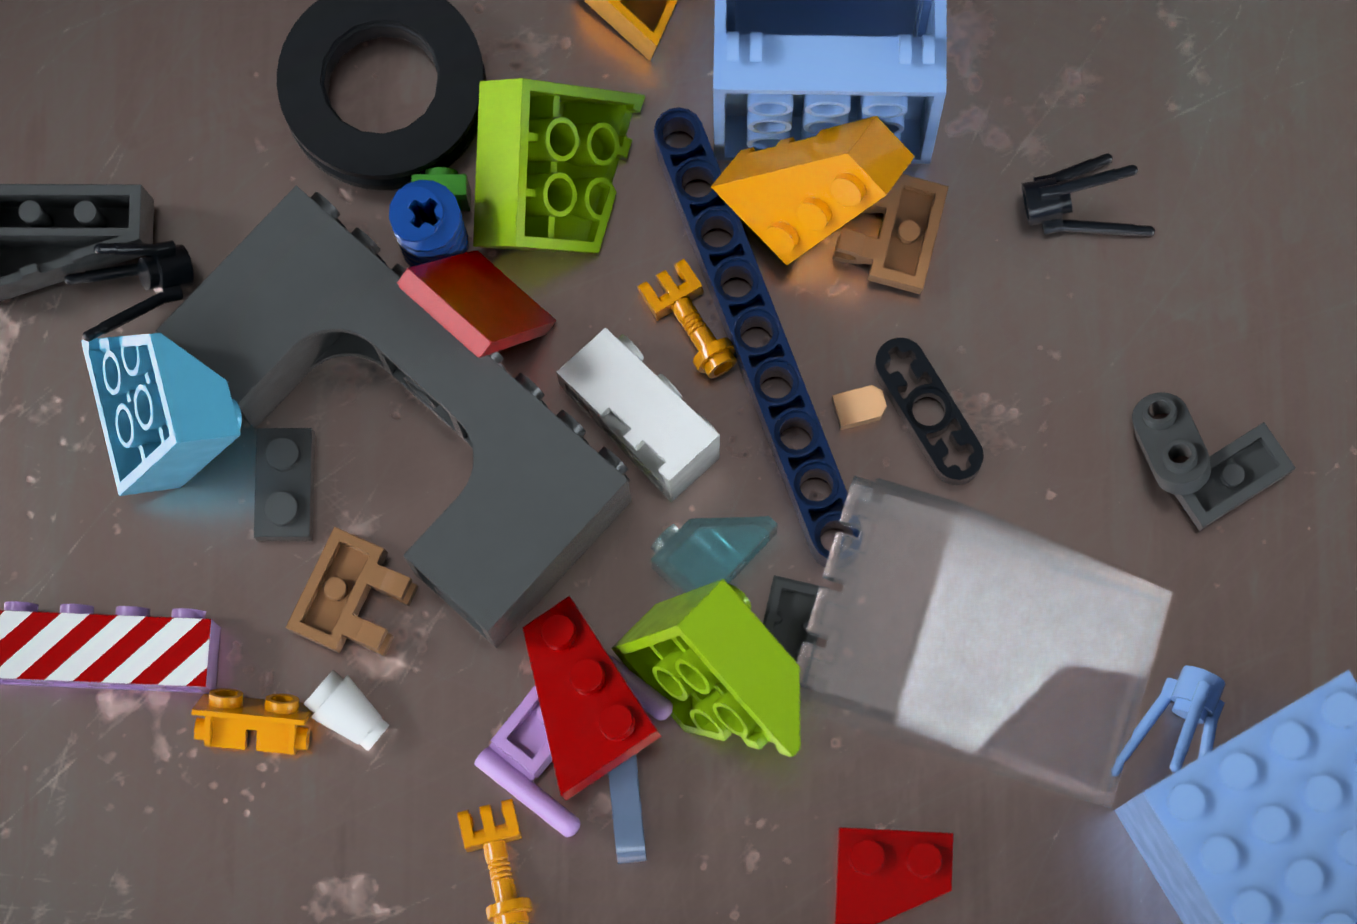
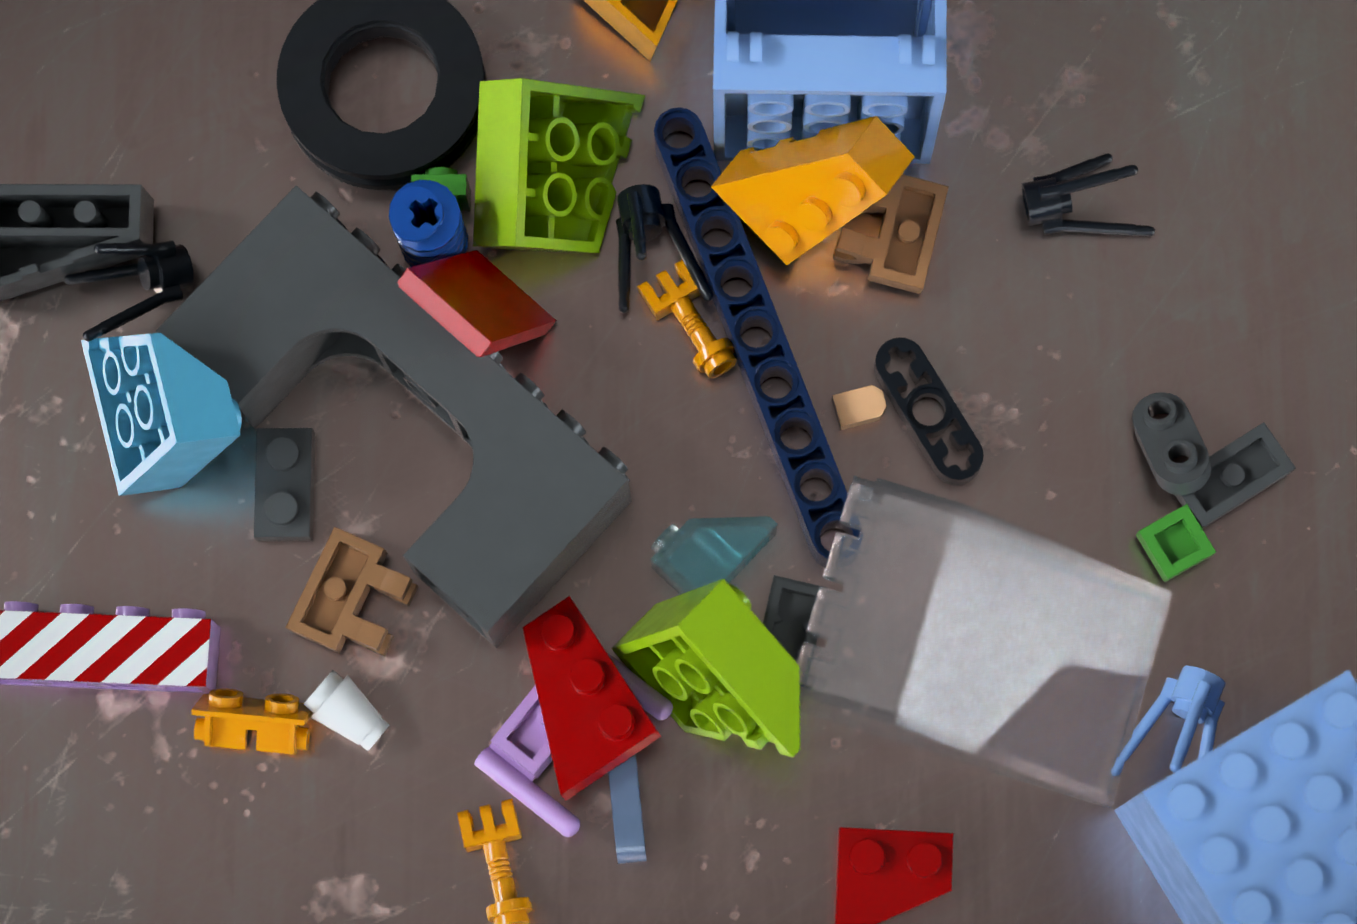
white wedge [556,327,720,502] -> none
none -> black plant [616,184,713,313]
none -> bright green plate [1136,504,1216,583]

